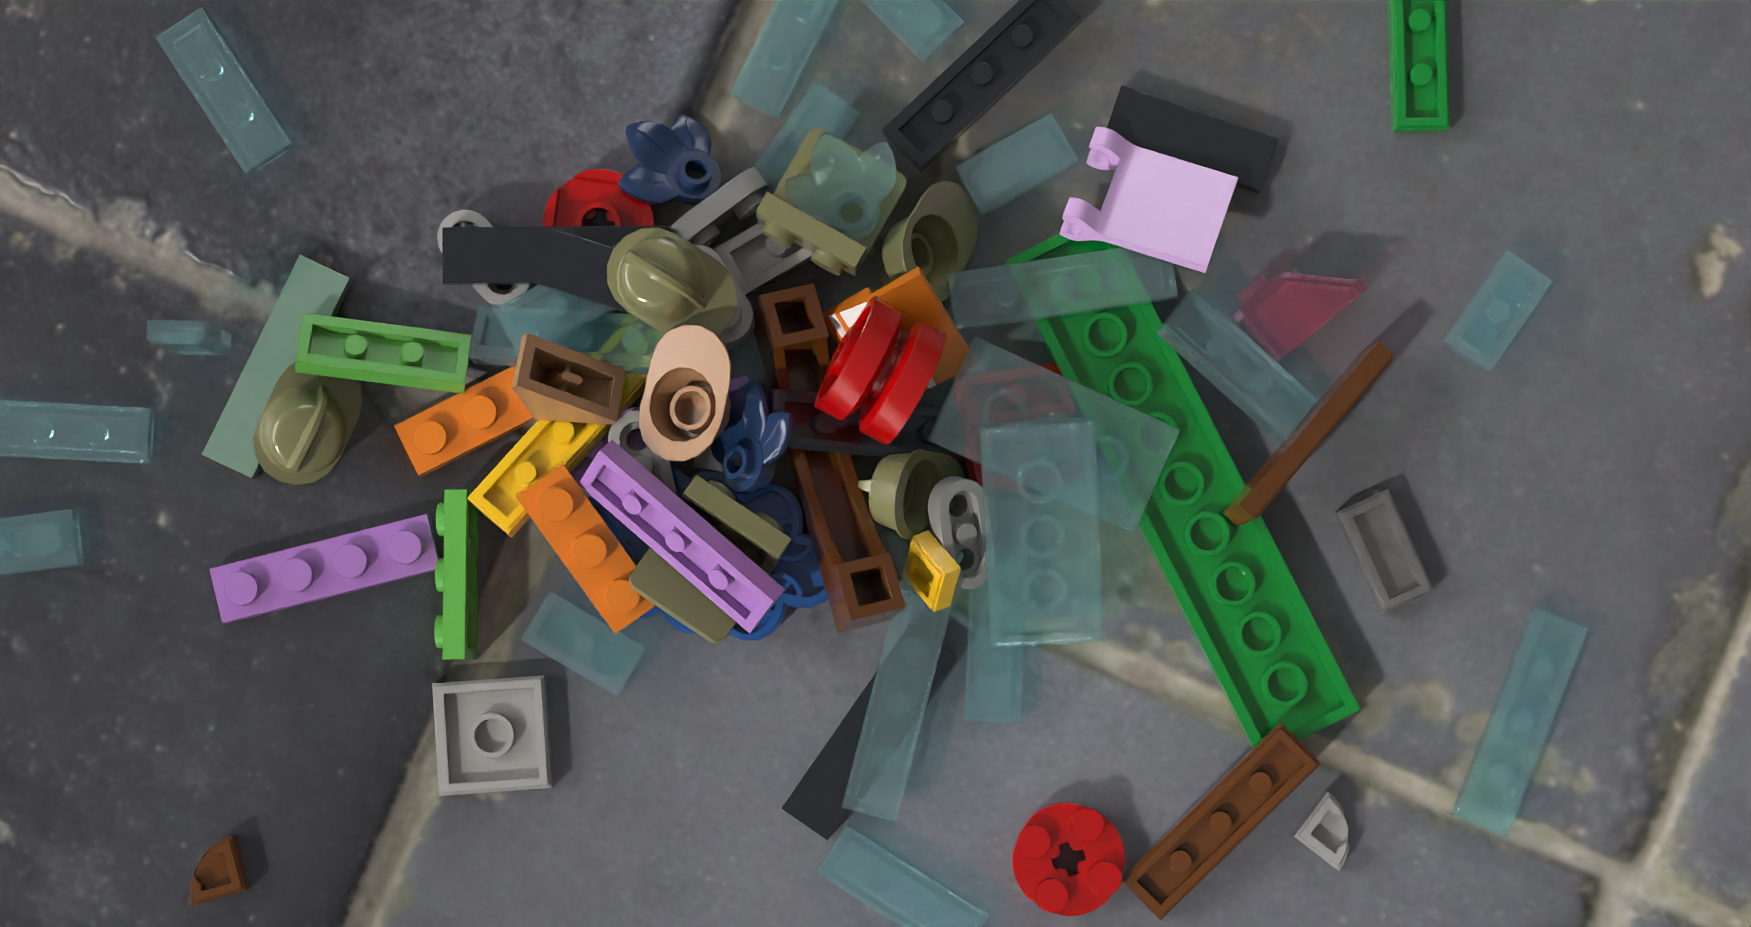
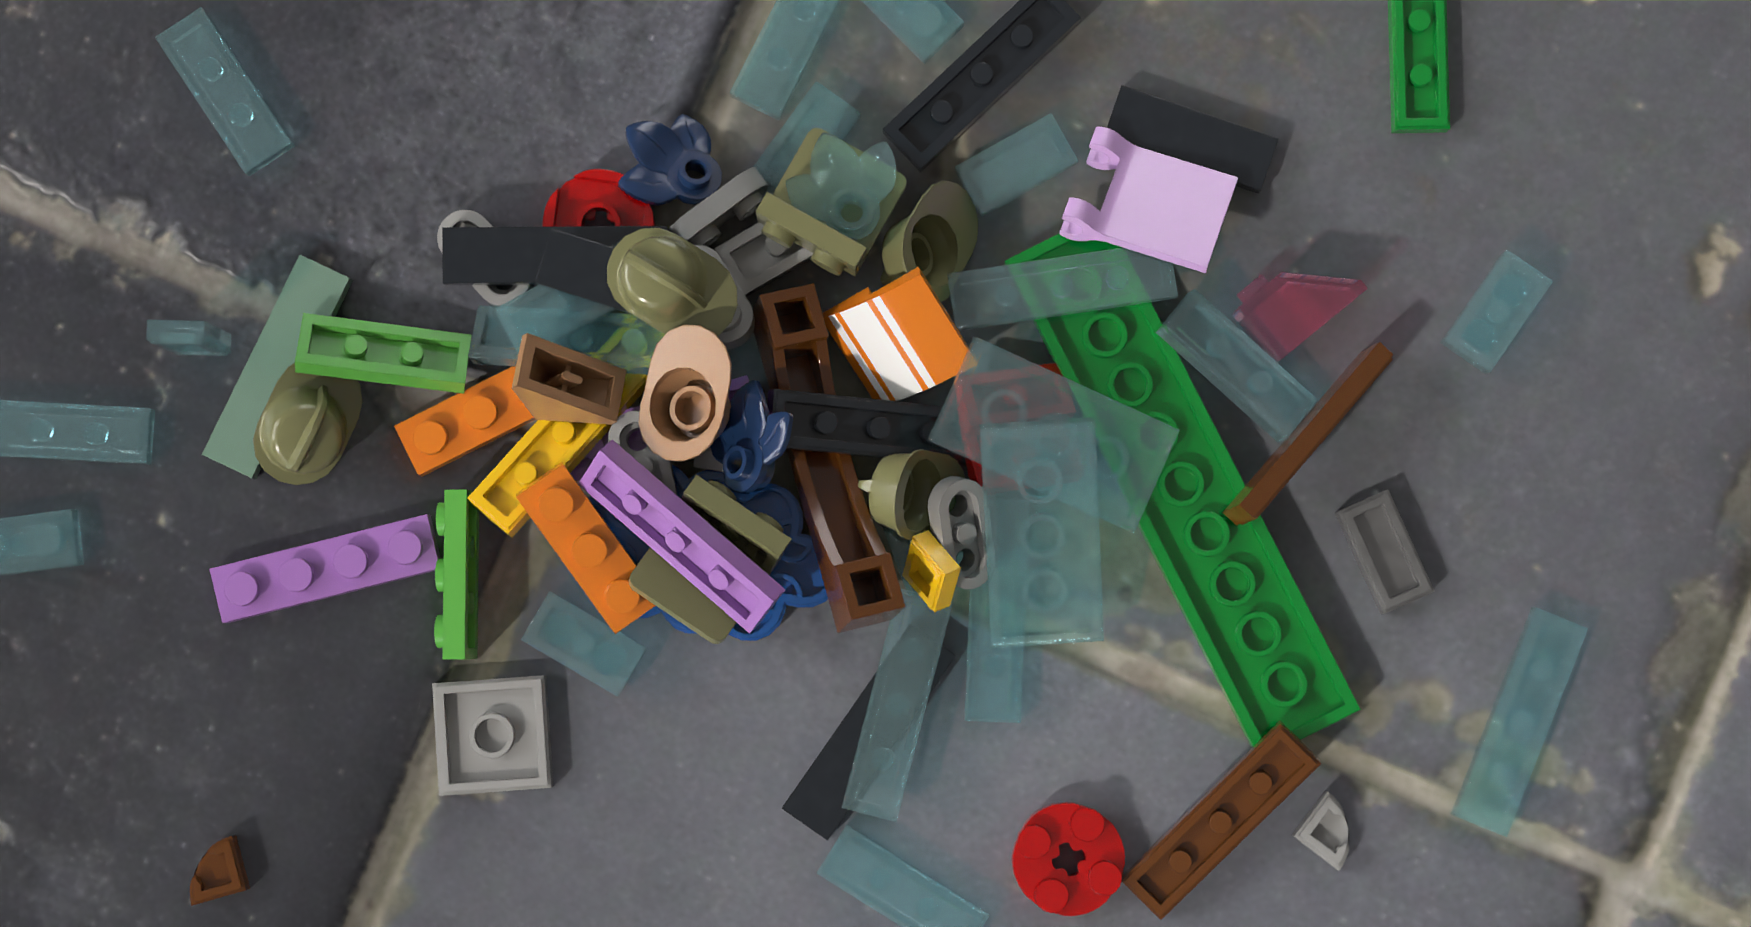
red wheel [814,296,946,445] -> none

